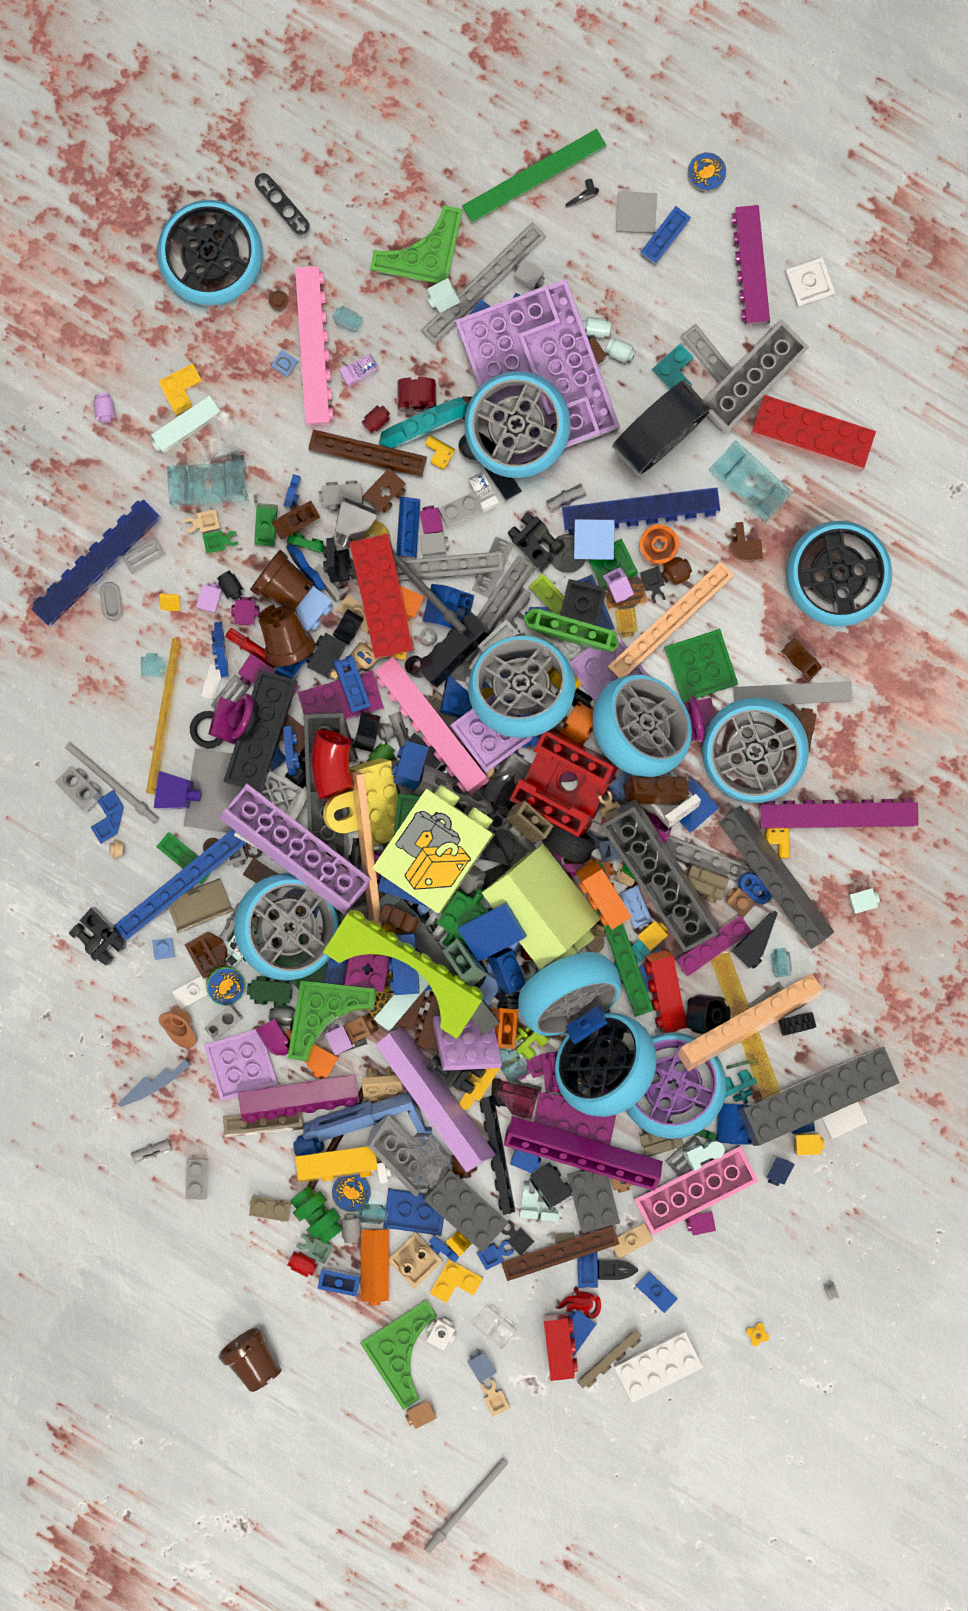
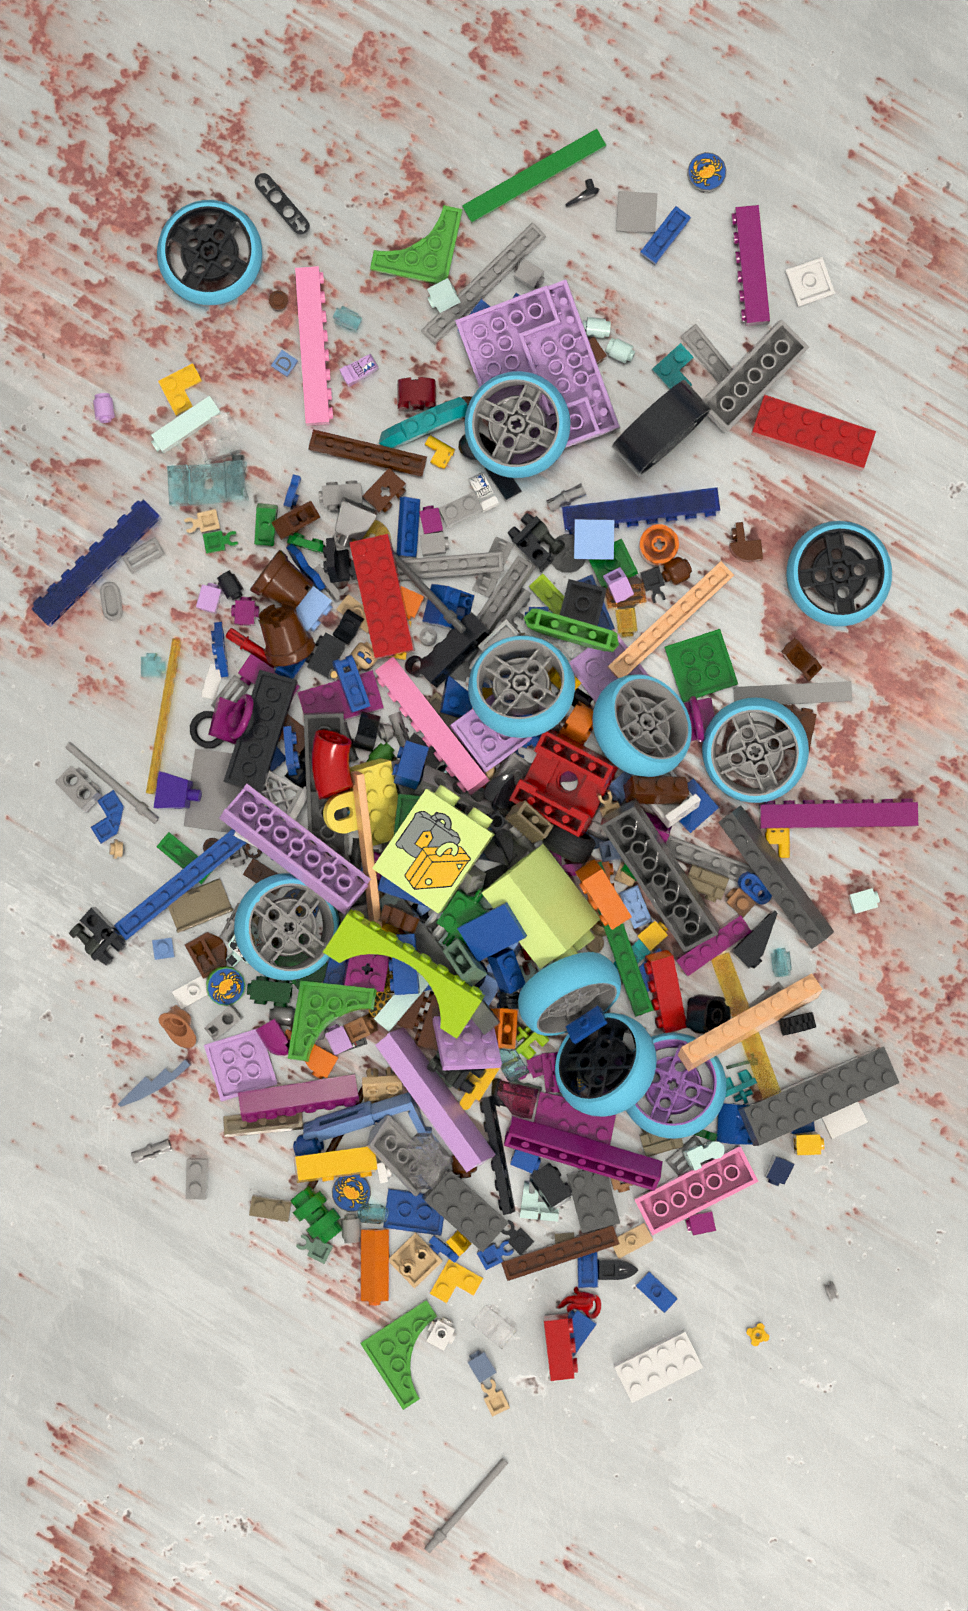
yellow slope [159,593,181,611] -> none
reddish brown piece [218,1327,282,1392] -> none
red brick [287,1252,318,1278] -> none
blue brick [317,1267,361,1297] -> none
dark red brick [361,405,390,434] -> none
medium nougat brick [405,1399,437,1429] -> none
dark tan plate [577,1328,642,1389] -> none
clear light blue piece [708,440,793,523] -> none

